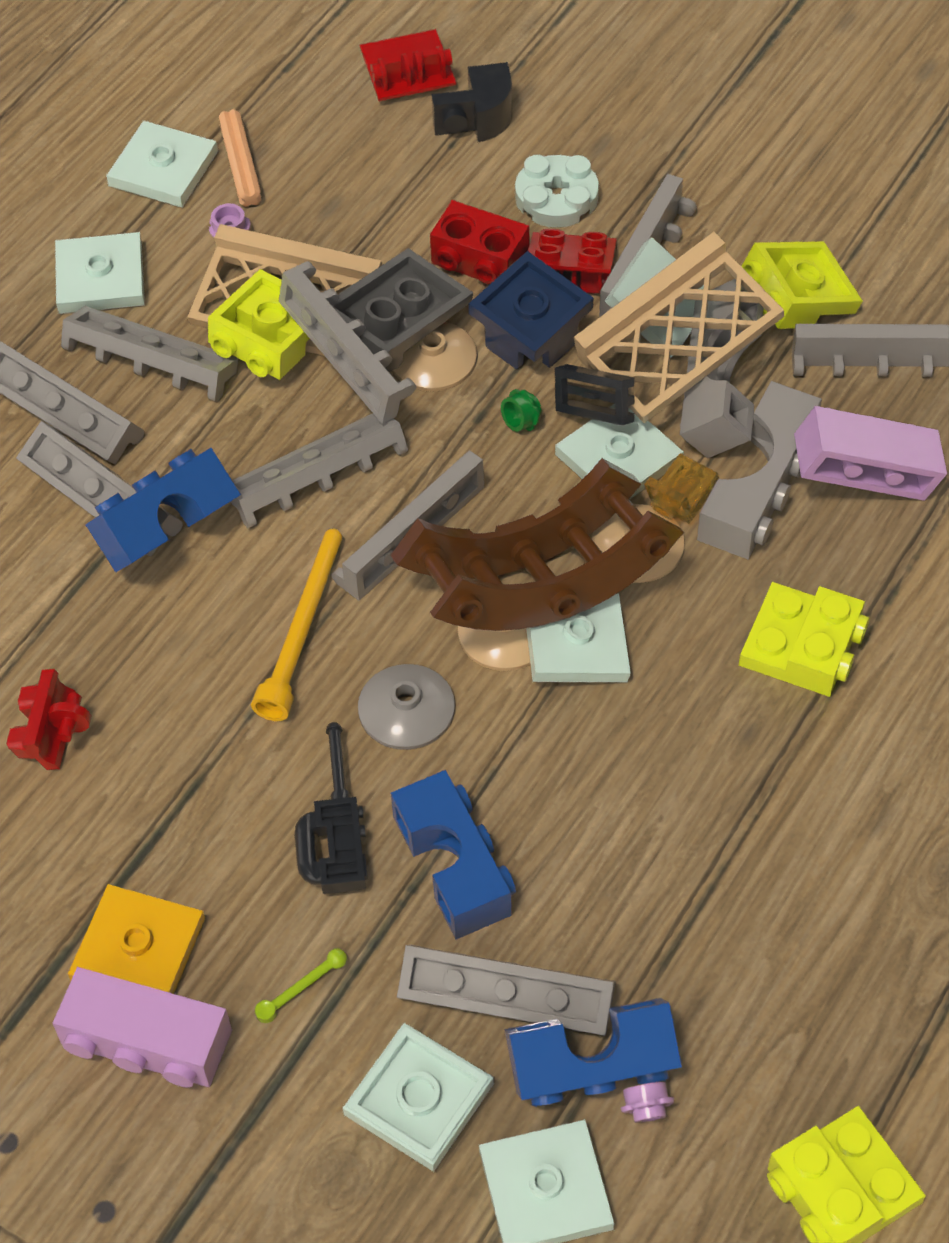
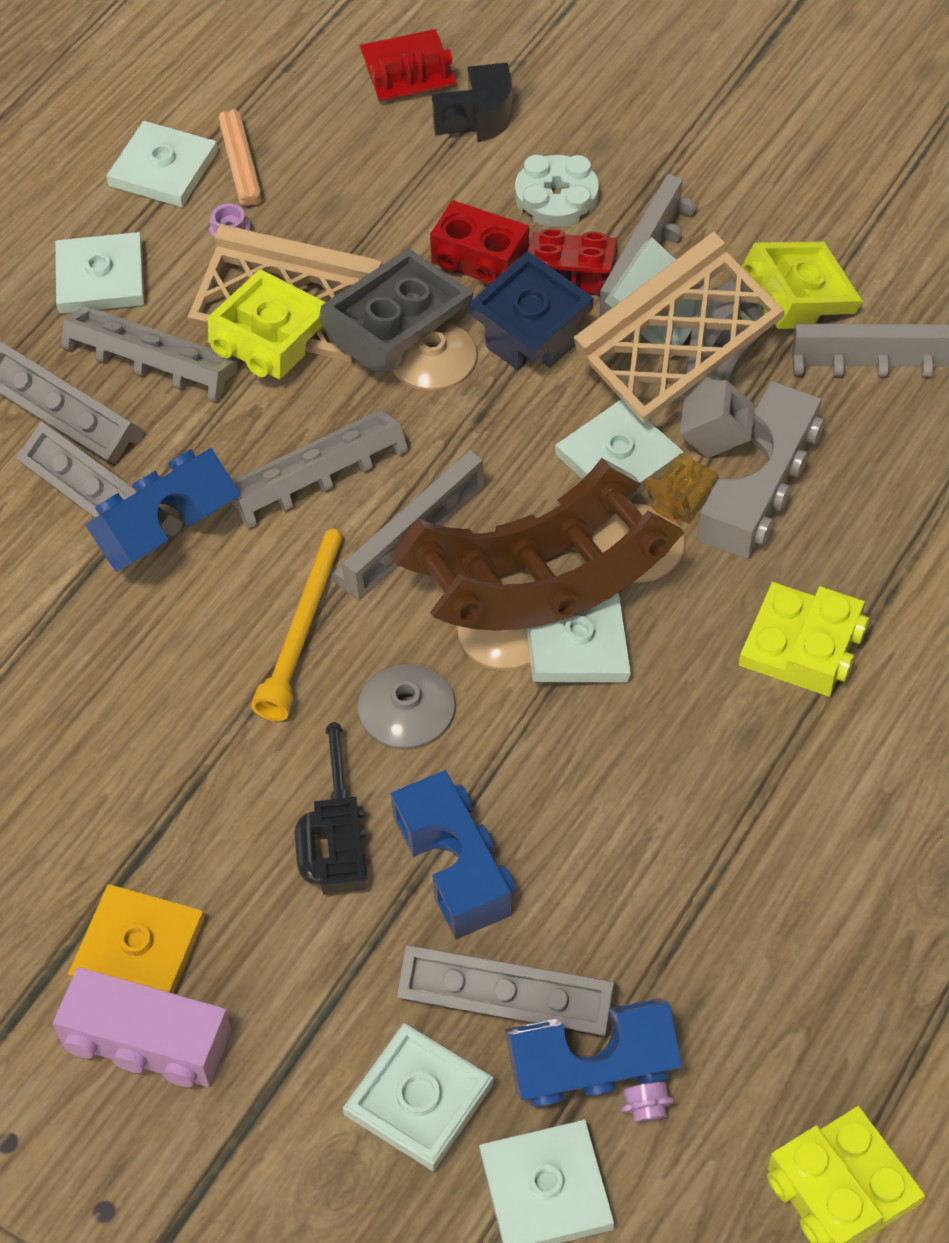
red hips [6,669,92,770] -> none
lime hinge [255,948,347,1024] -> none
light grey hinge [279,261,416,424] -> none
green plate [501,389,542,432] -> none
black tile [555,364,635,426] -> none
lavender brick [794,406,947,501] -> none

